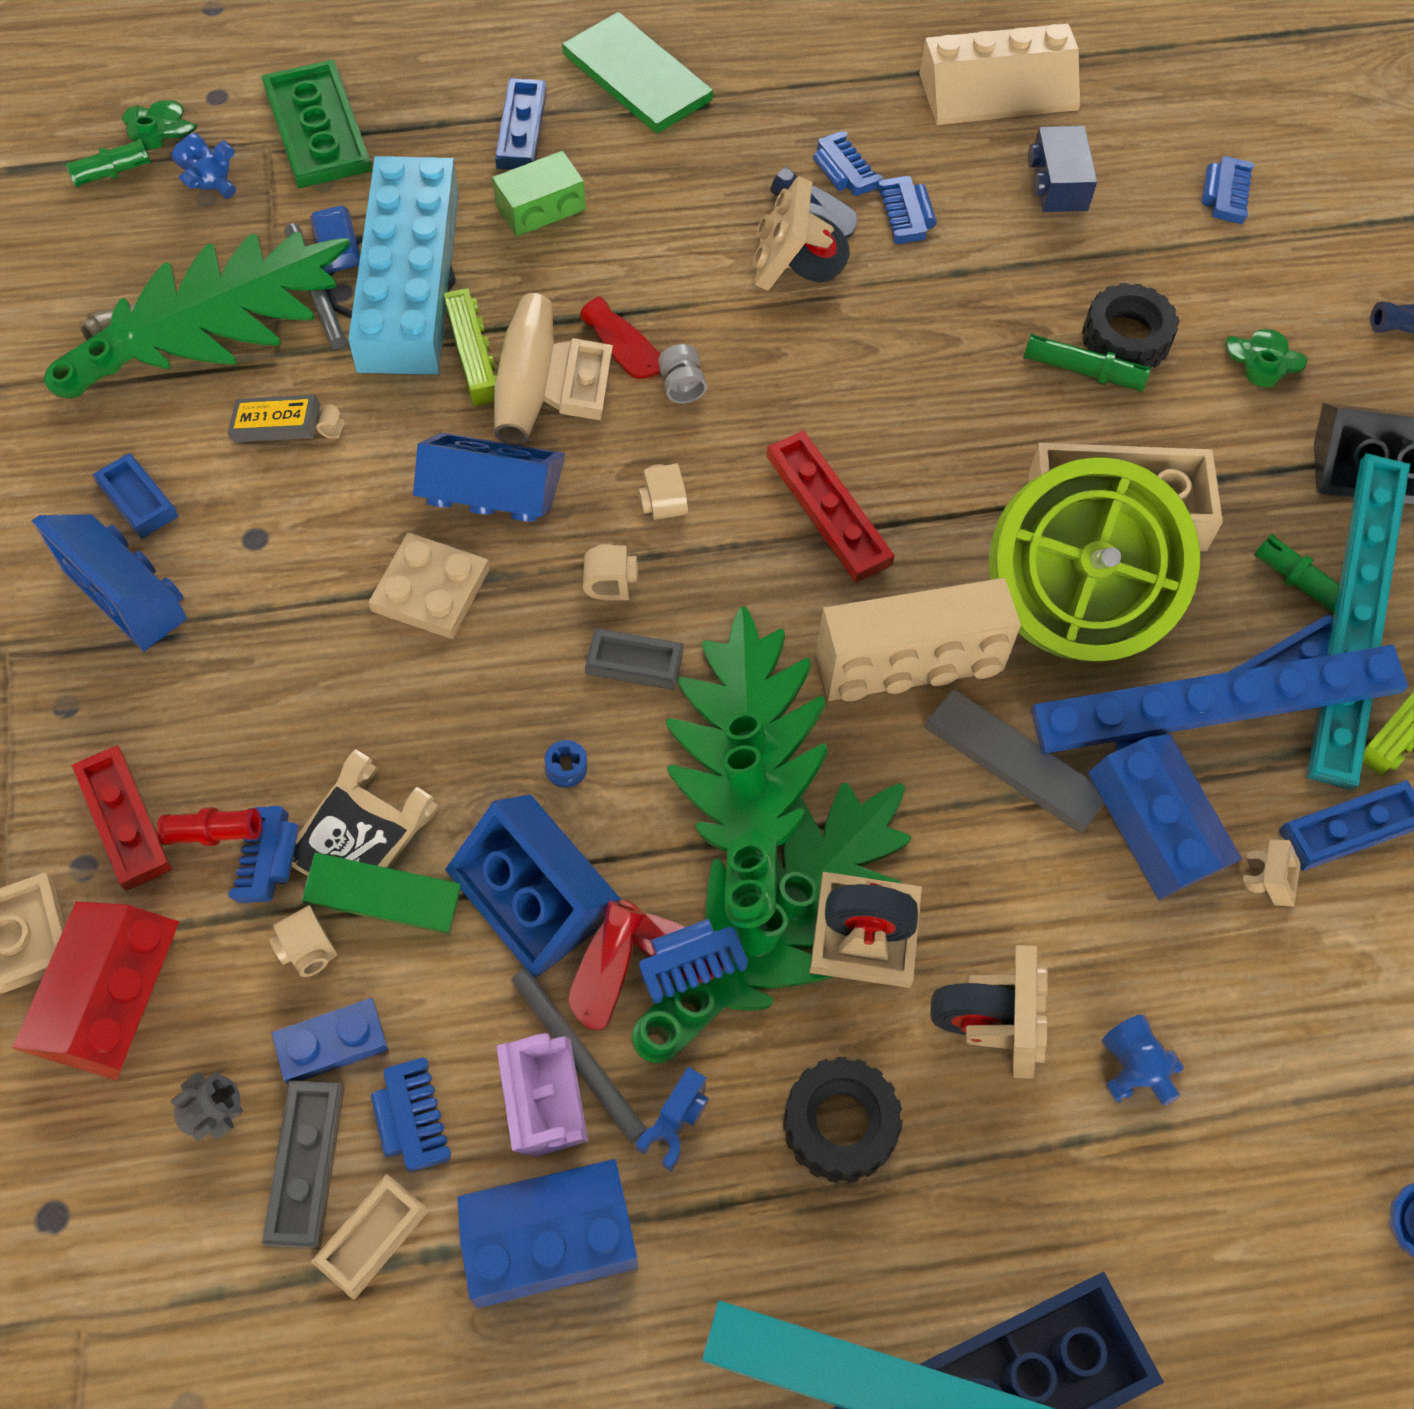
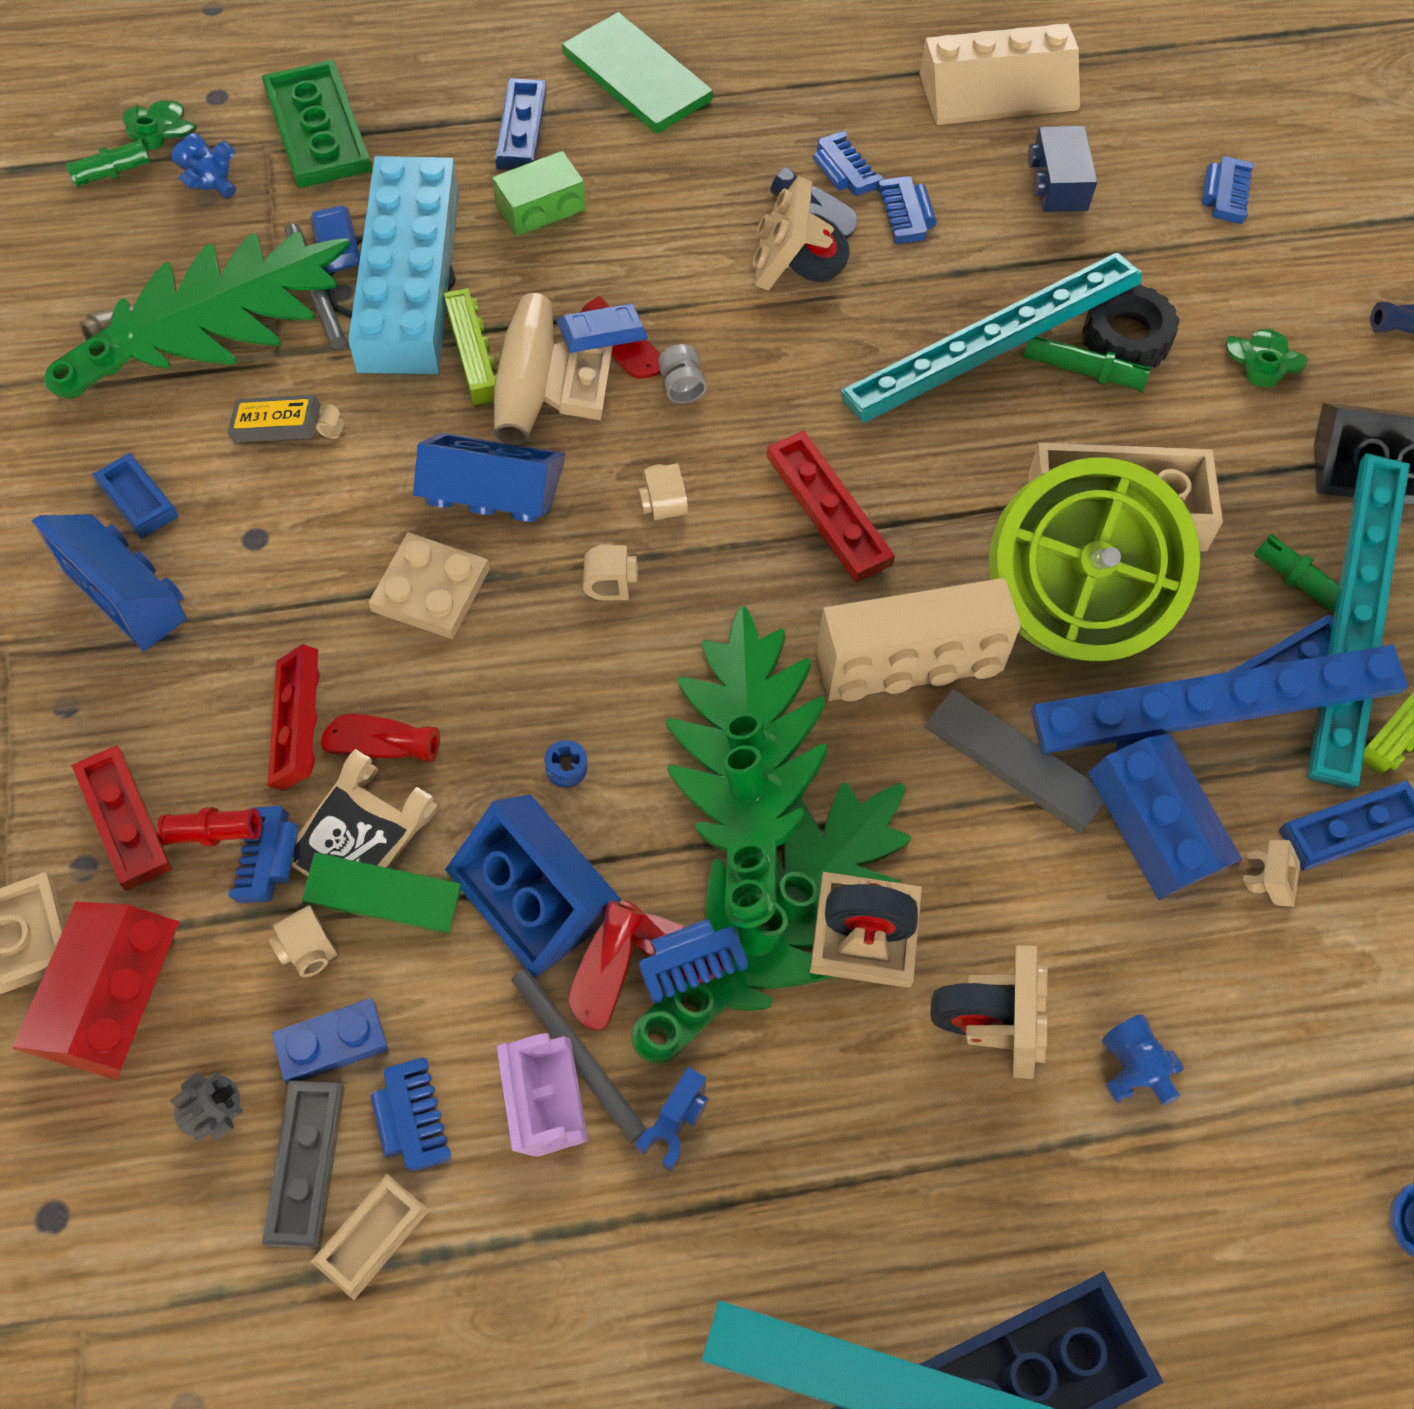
blue slope [458,1159,638,1308] -> none
dark grey tile [585,628,684,690] -> none
black tyre [783,1057,903,1183] -> none
none -> red plate [267,644,320,791]
none -> red piece [321,713,440,762]
none -> tile [557,303,648,353]
none -> teal tile [841,252,1142,423]

